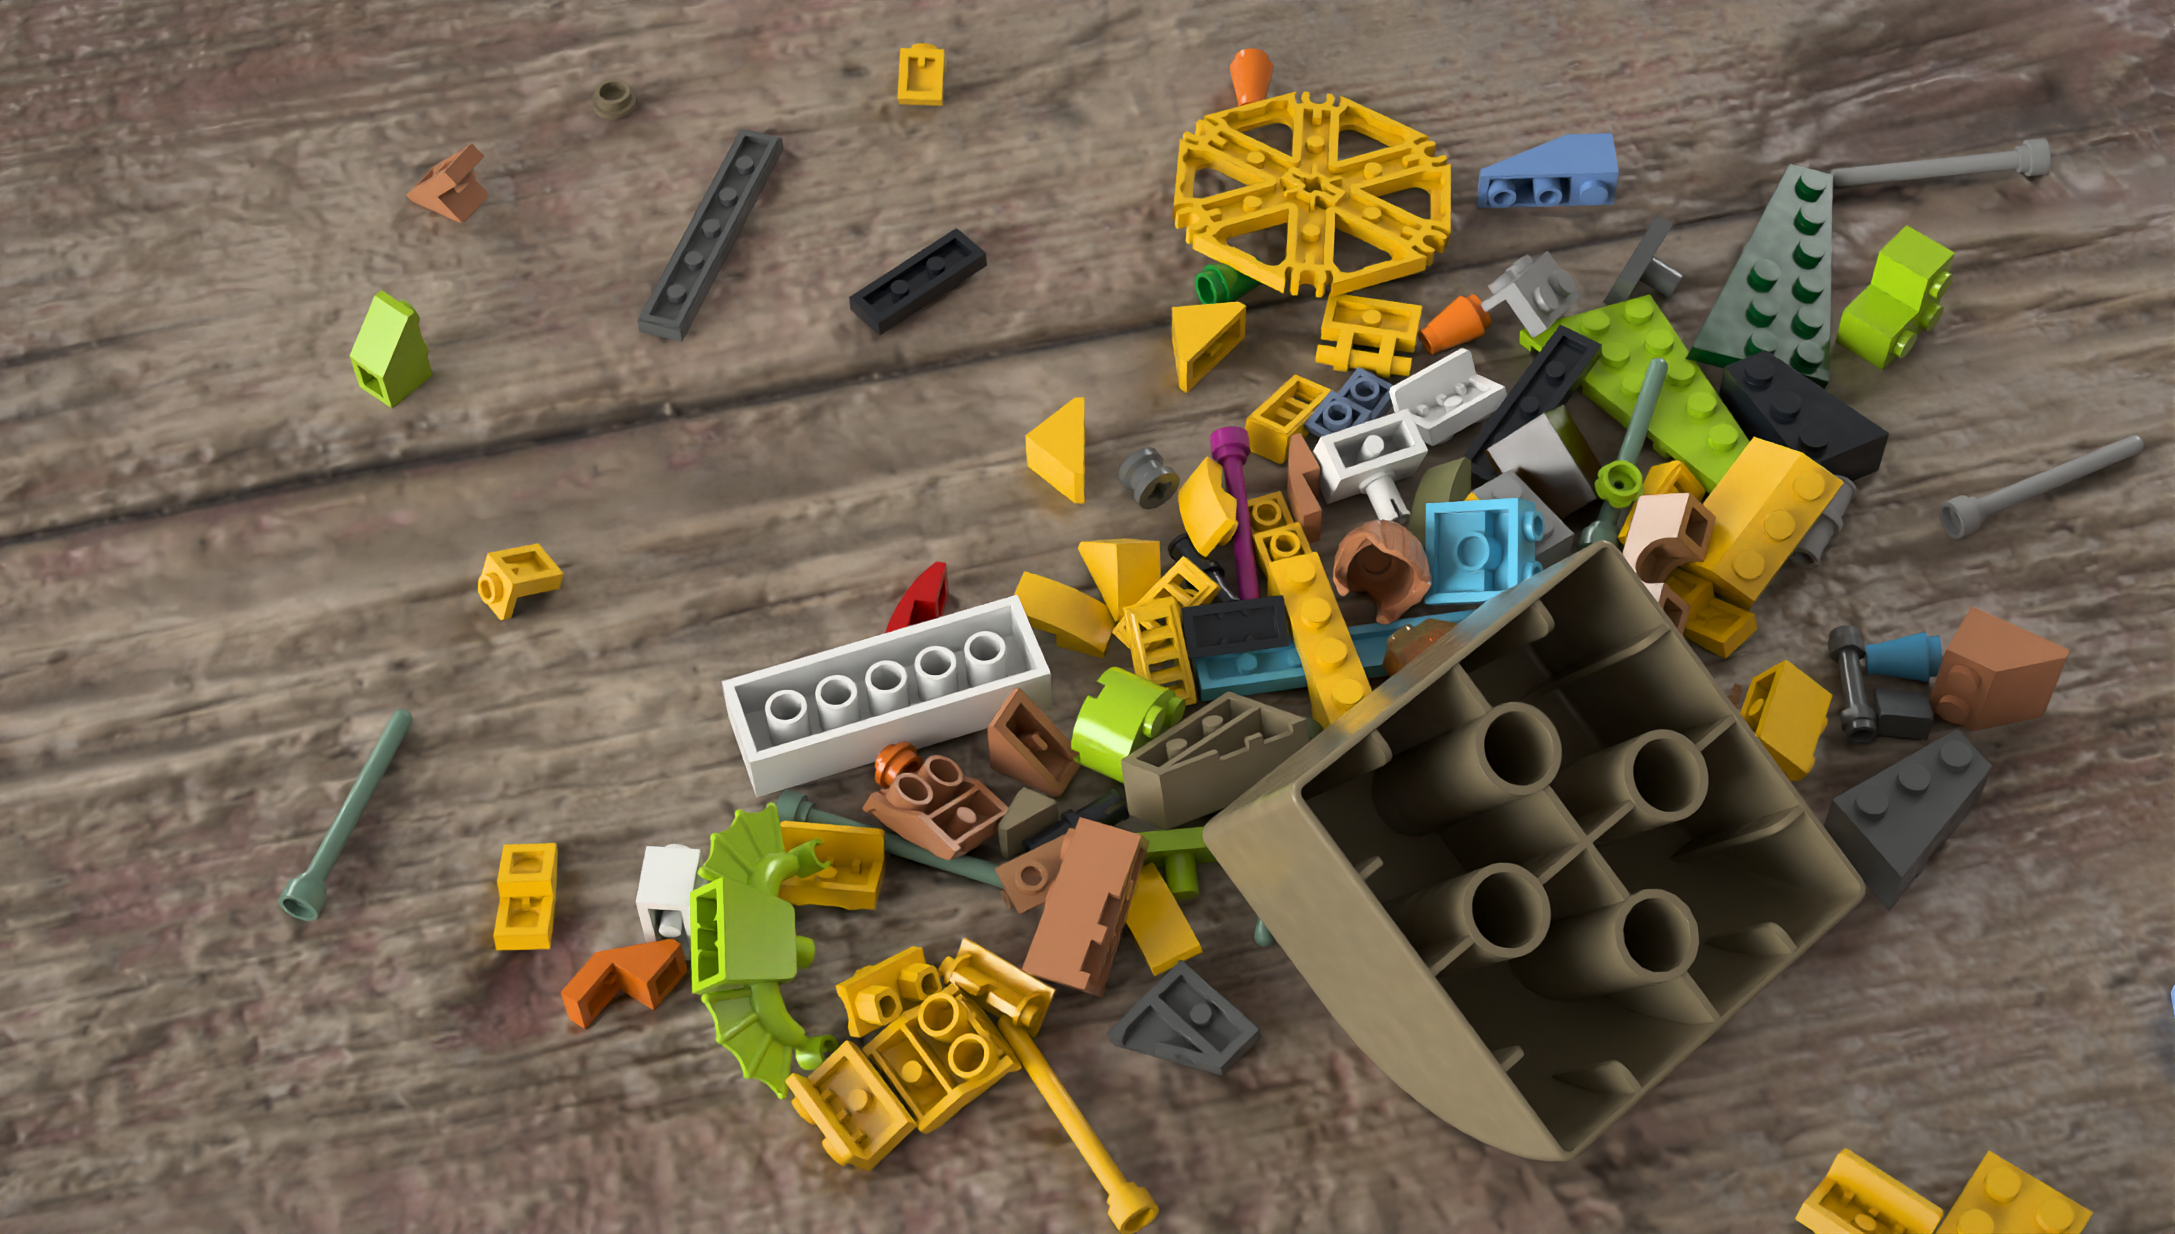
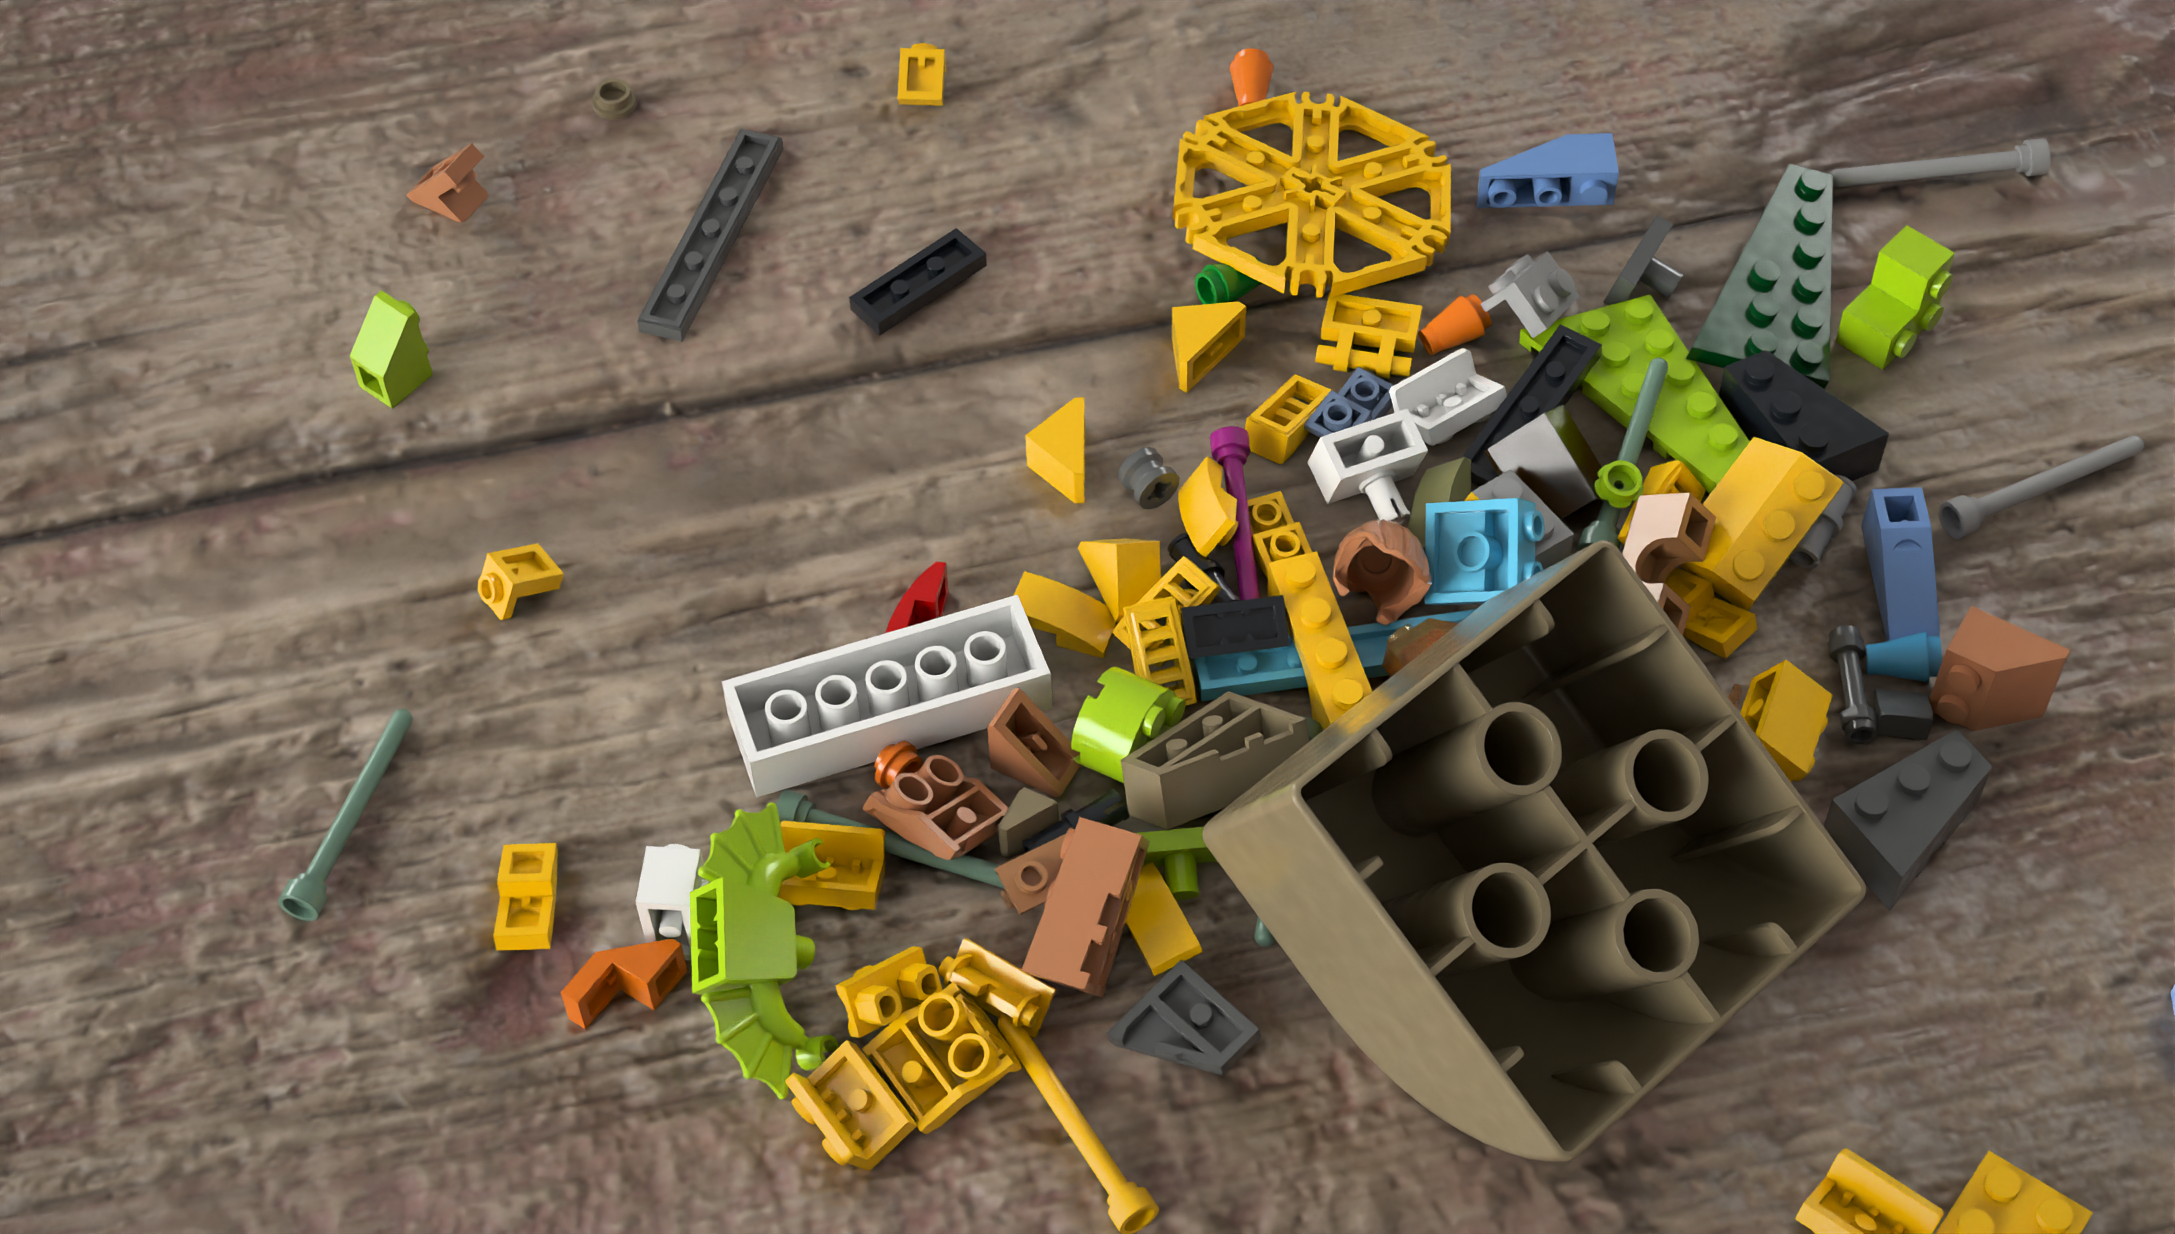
nougat slope [1287,433,1322,544] -> none
none -> medium blue slope [1861,487,1940,641]

